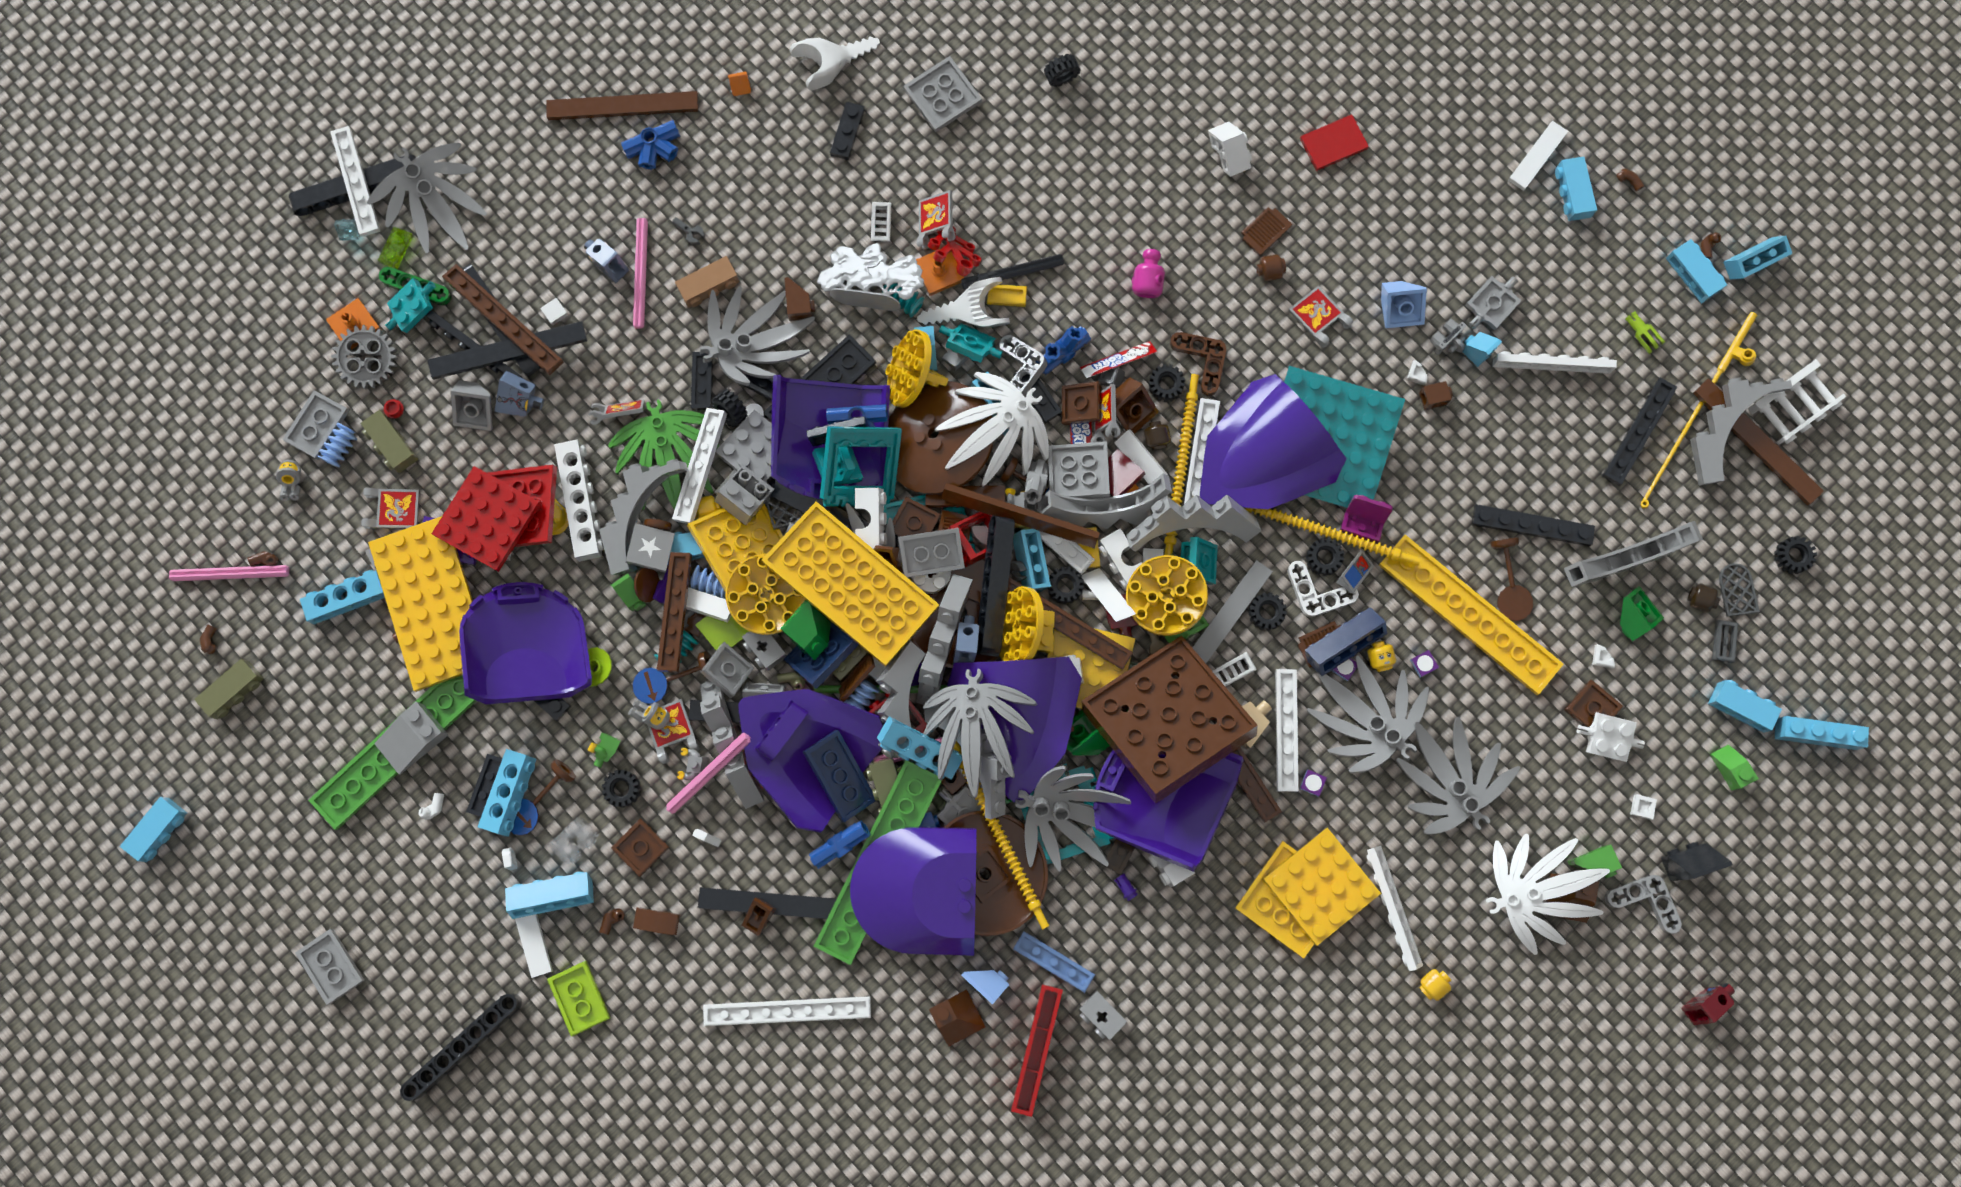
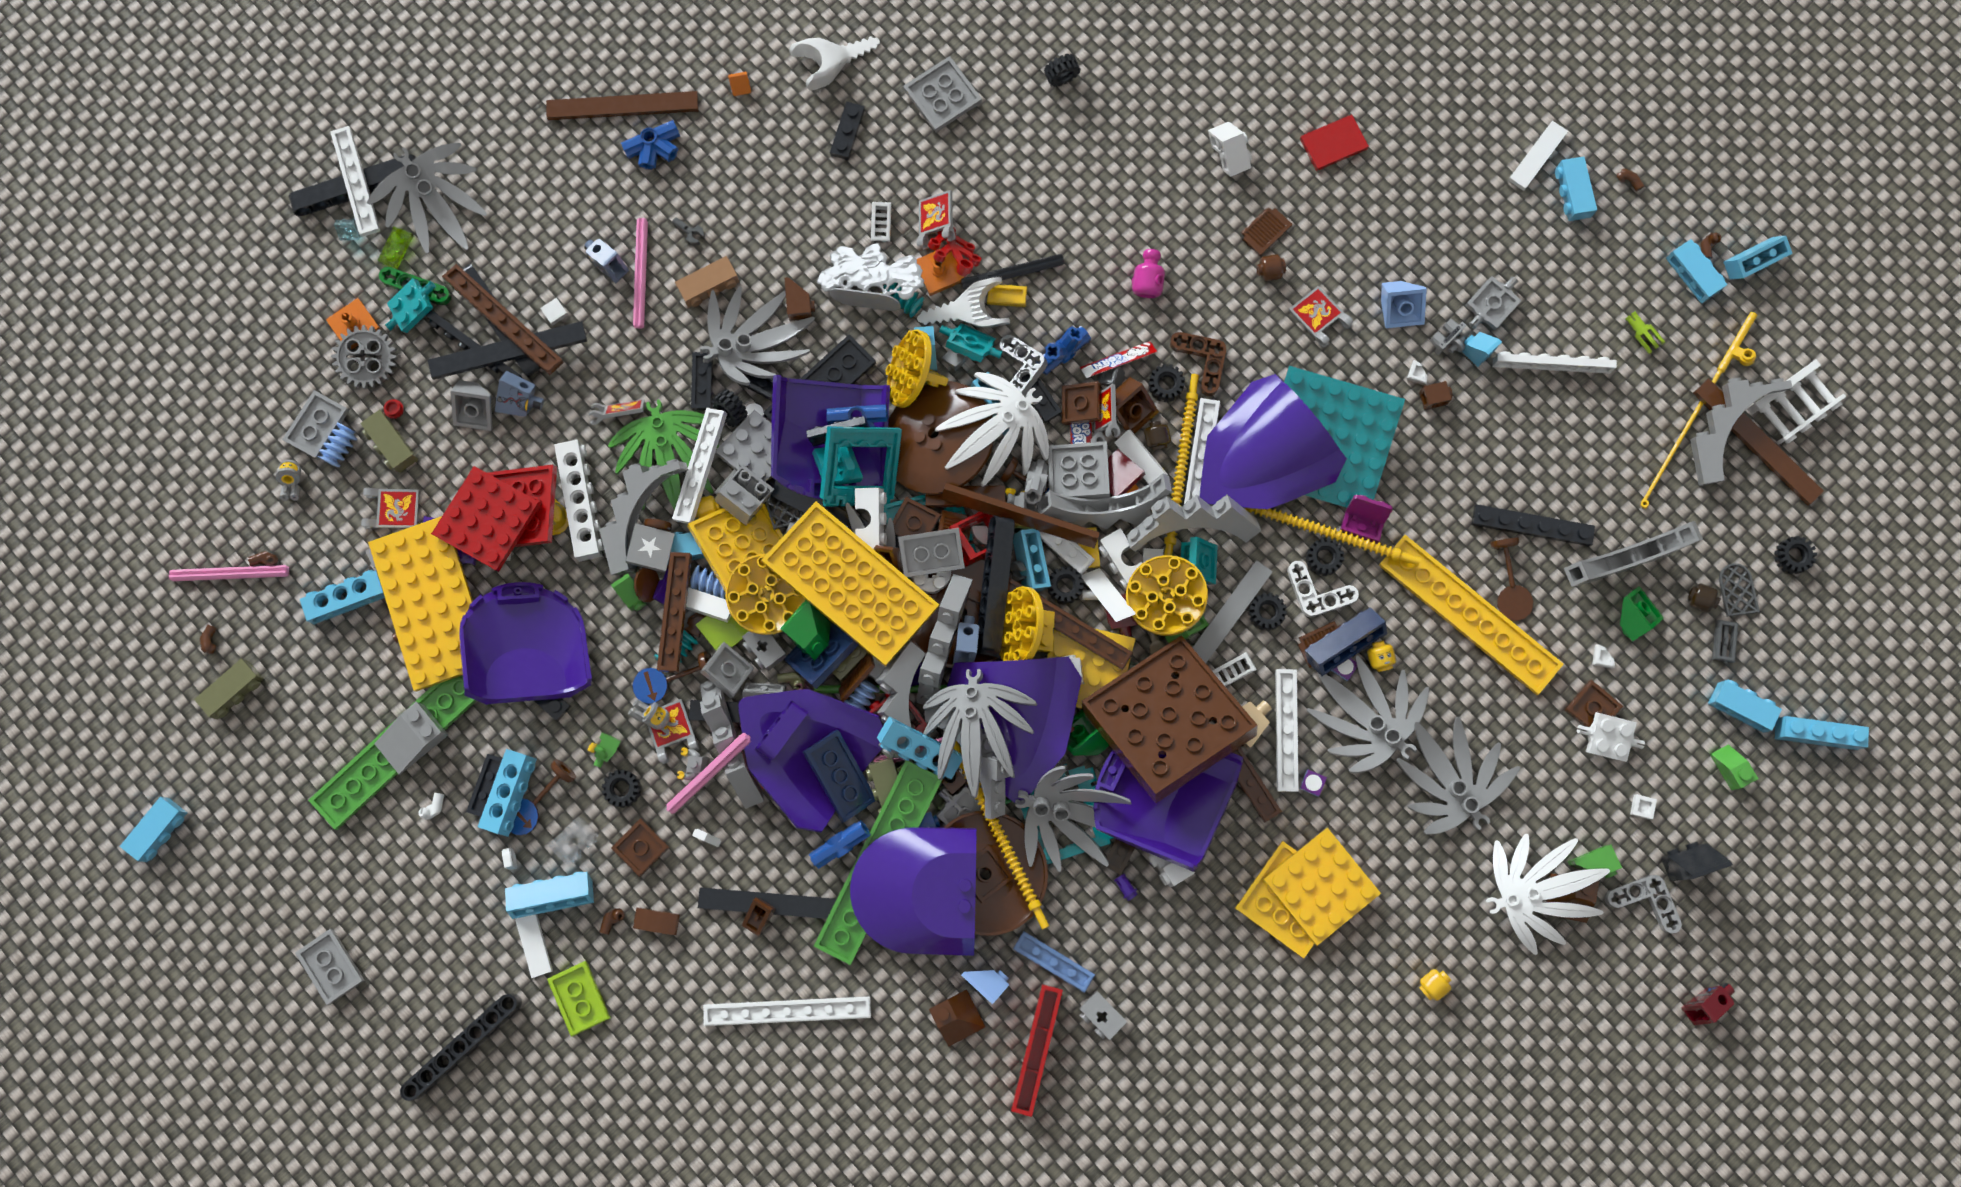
lime dish [588,647,612,687] -> none
slope [1337,550,1374,594] -> none
white plate [1367,846,1423,971] -> none
tile [1410,650,1439,678] -> none
black plate [1602,377,1677,486] -> none

